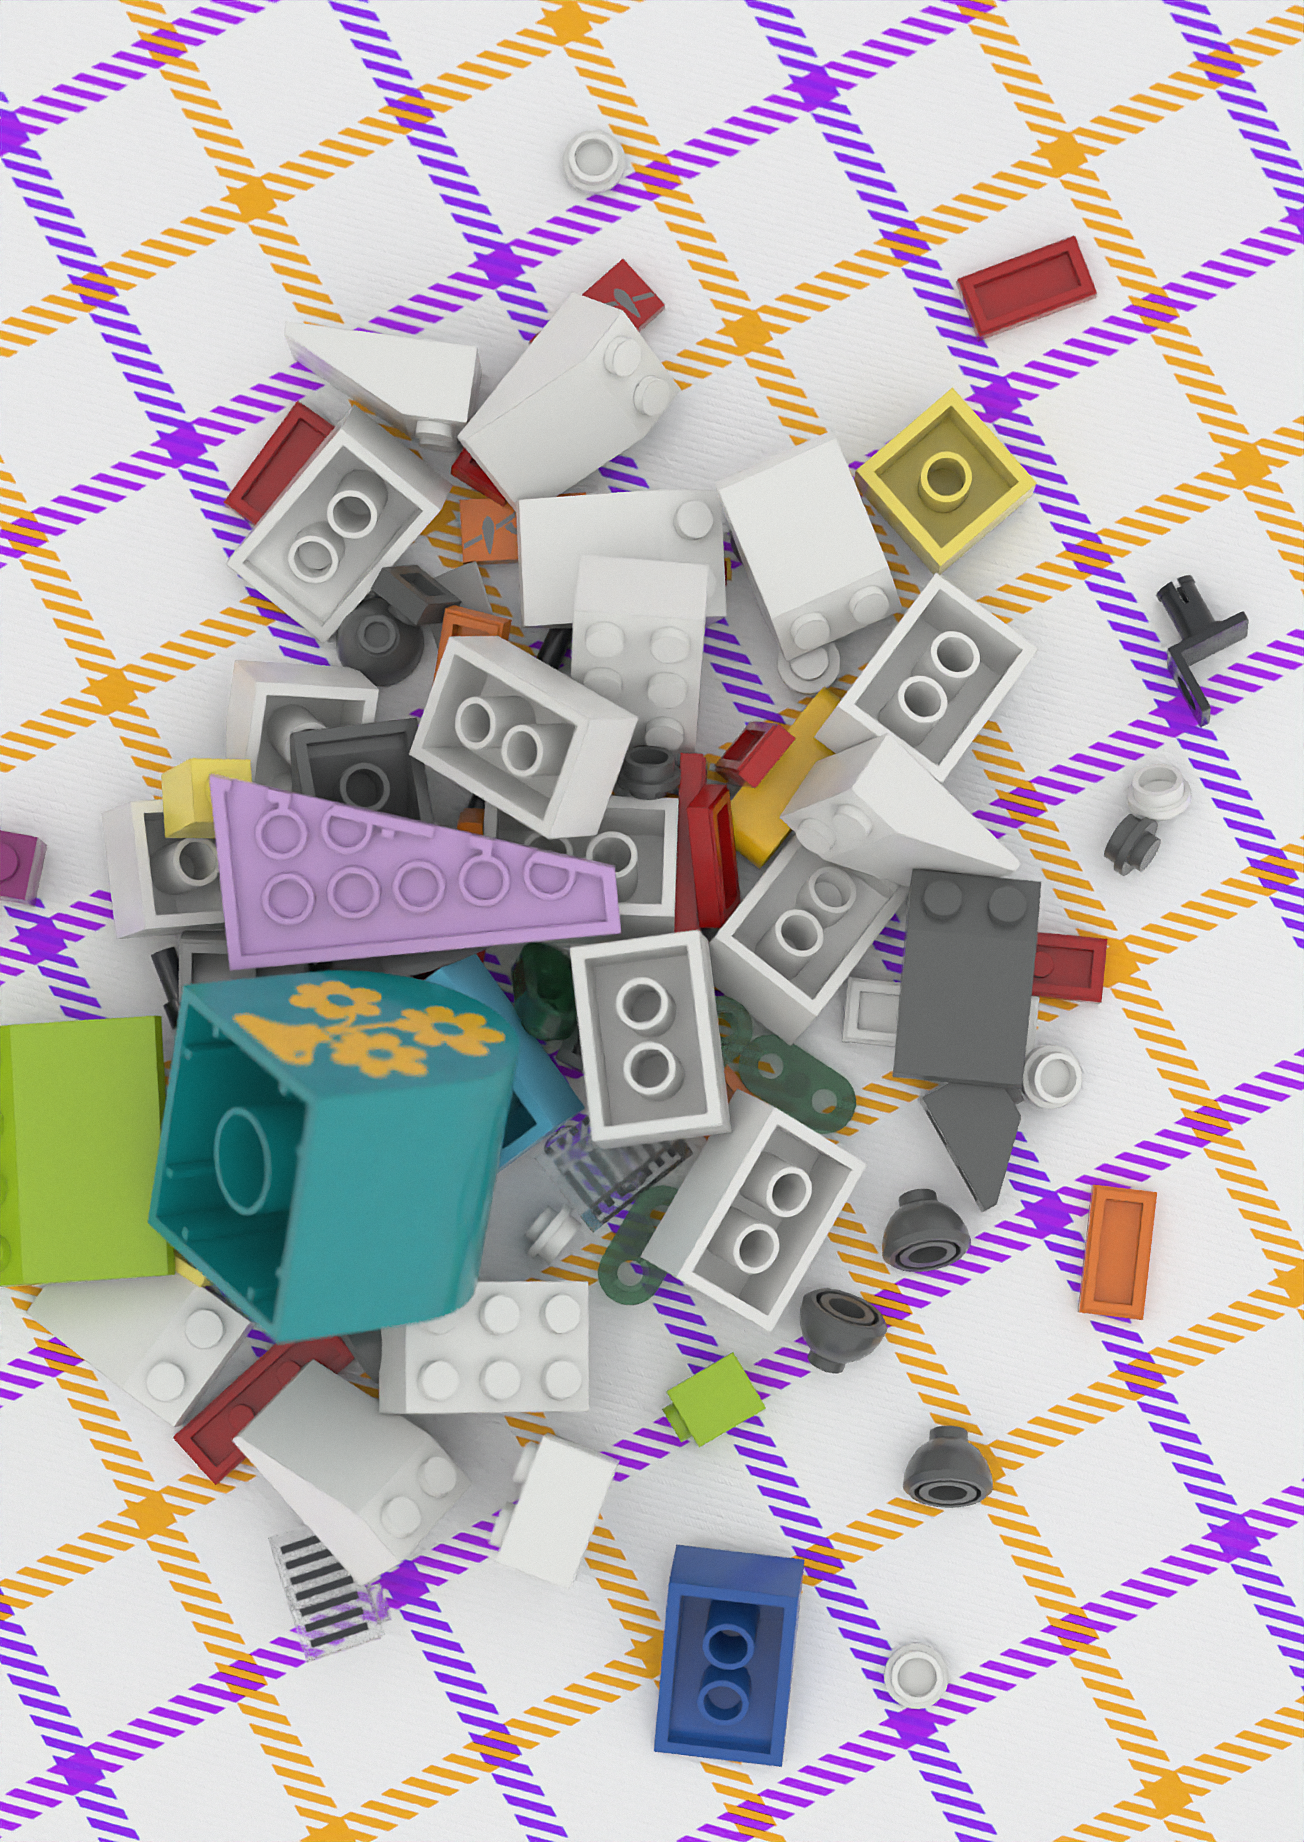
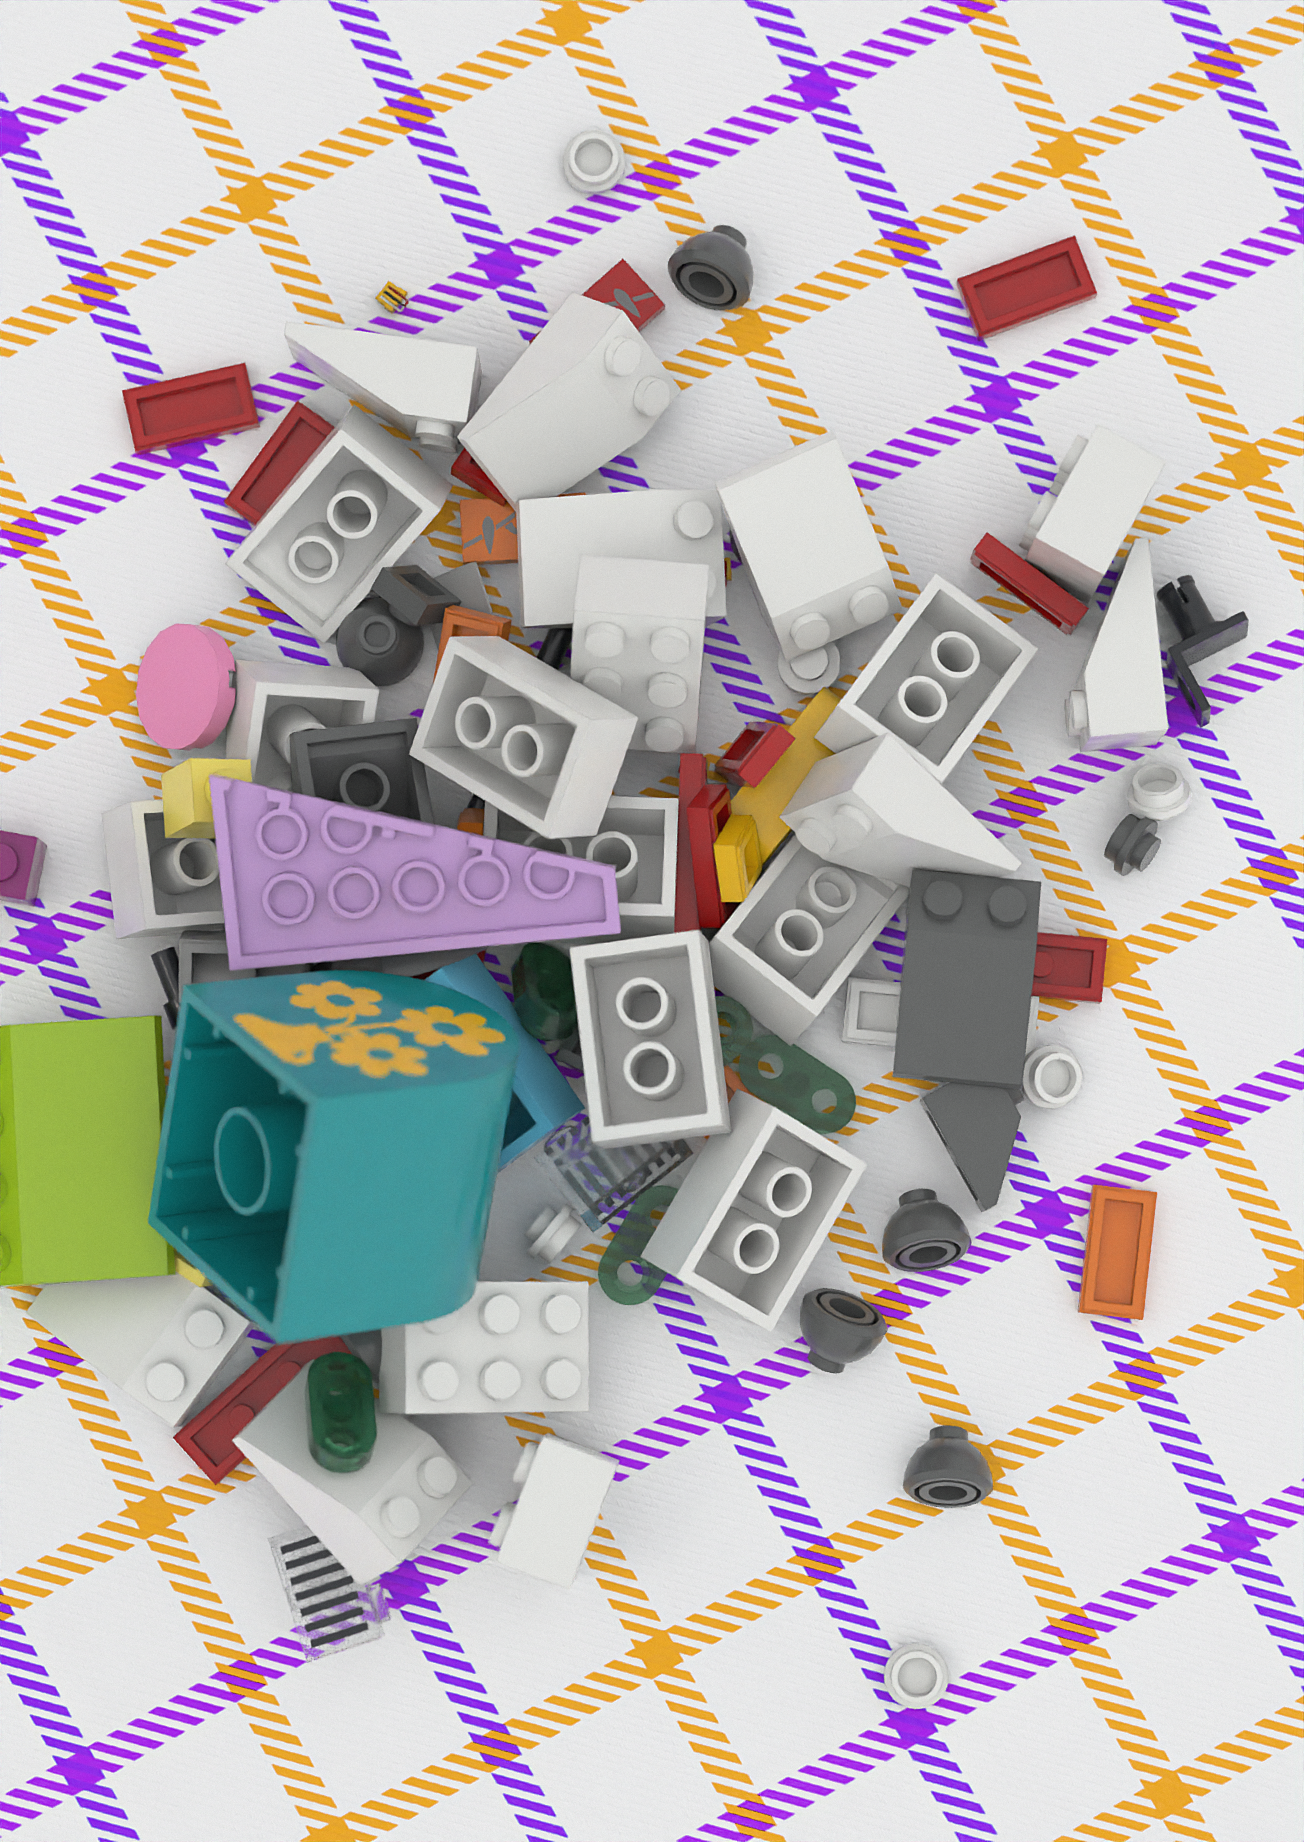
dark grey plate [616,746,681,800] -> none
blue slope [654,1544,805,1767] -> none
lime brick [662,1352,766,1448] -> none
light yellow brick [854,387,1037,575] -> none
none -> red tile [122,363,260,455]
none -> bright pink tile [136,623,236,751]
none -> clear green plate [305,1352,377,1473]
none -> yellow piece [375,281,409,314]
none -> dark grey brick [667,225,754,310]
none -> yellow tile [713,814,762,902]
none -> red tile [970,532,1089,635]
none -> white brick [1019,424,1167,604]
none -> white slope [1064,537,1168,752]

